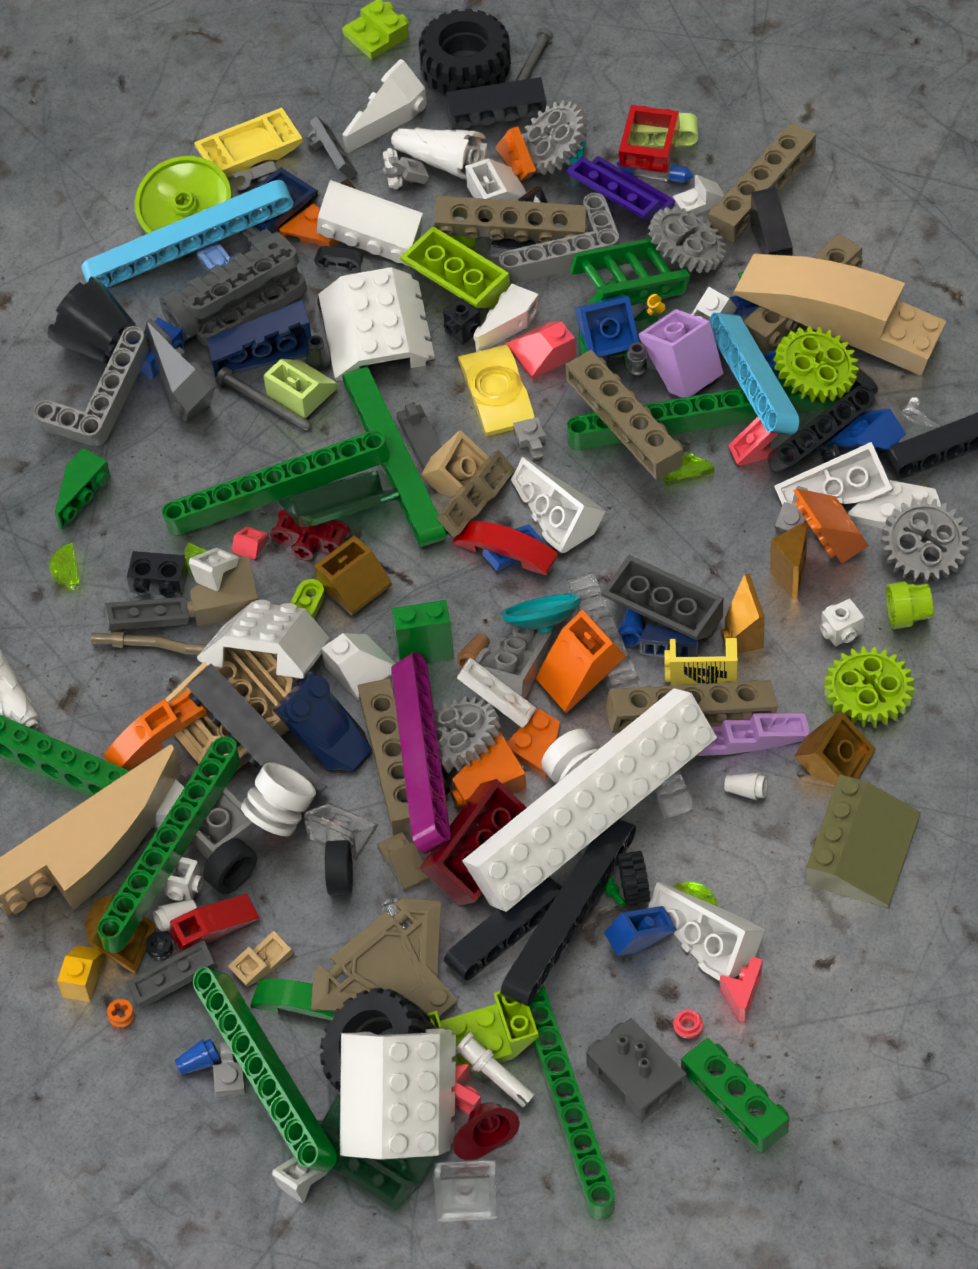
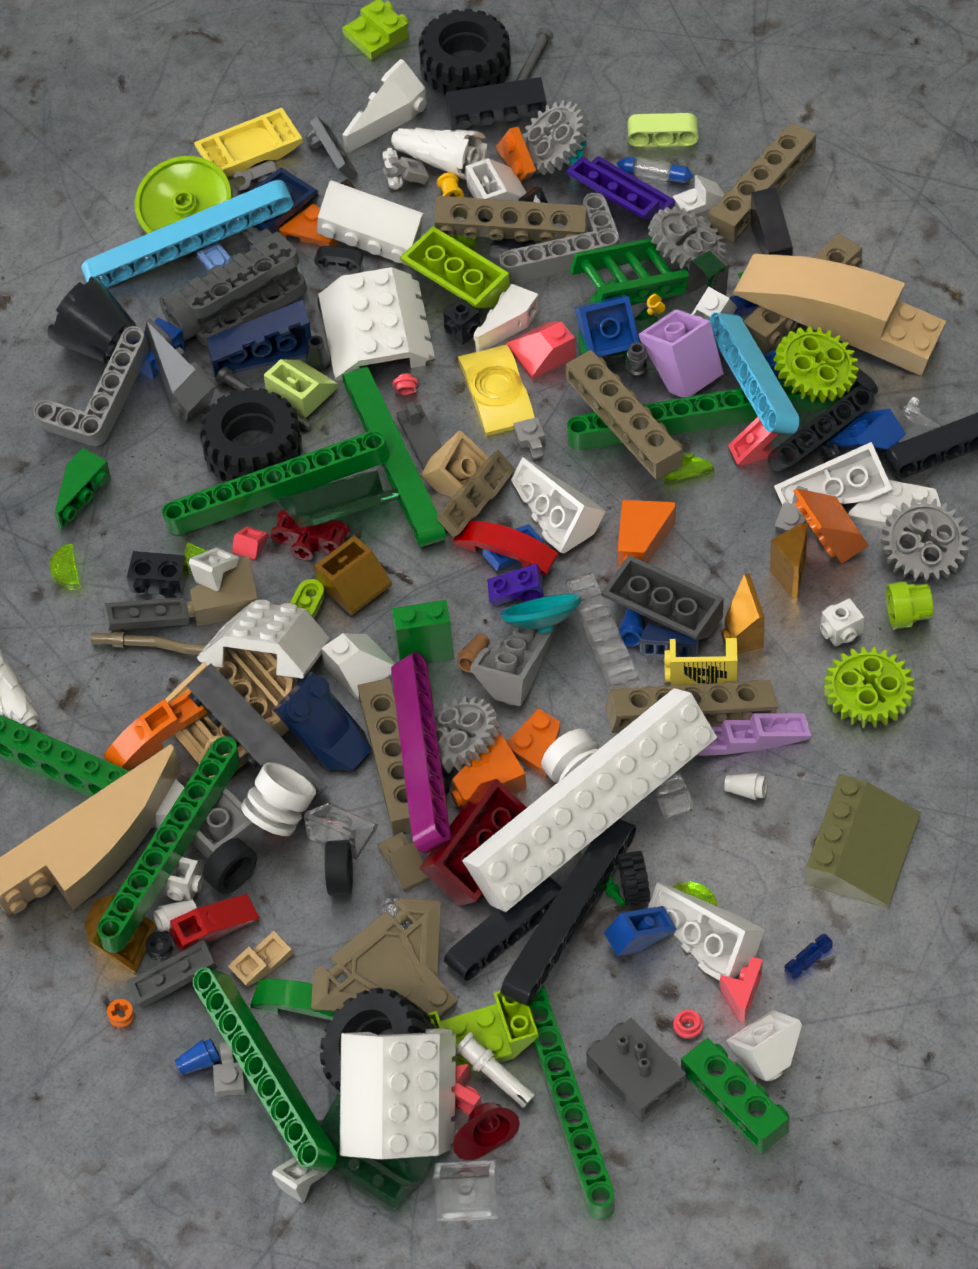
yellow slope [57,945,105,1002] -> none
white tile [457,658,536,728] -> none
orange slope [535,610,626,713] -> none
red window [619,105,680,173] -> none
pearl gold slope [794,711,876,786] -> none
none -> black tyre [200,388,302,481]
none -> coral plate [393,374,418,395]
none -> yellow bush [437,172,464,197]
none -> dark purple plate [487,564,544,607]
none -> orange slope [617,500,676,567]
none -> dark grey piece [687,249,729,304]
none -> white slope [726,1010,802,1081]
none -> clear blue axle [784,934,833,979]

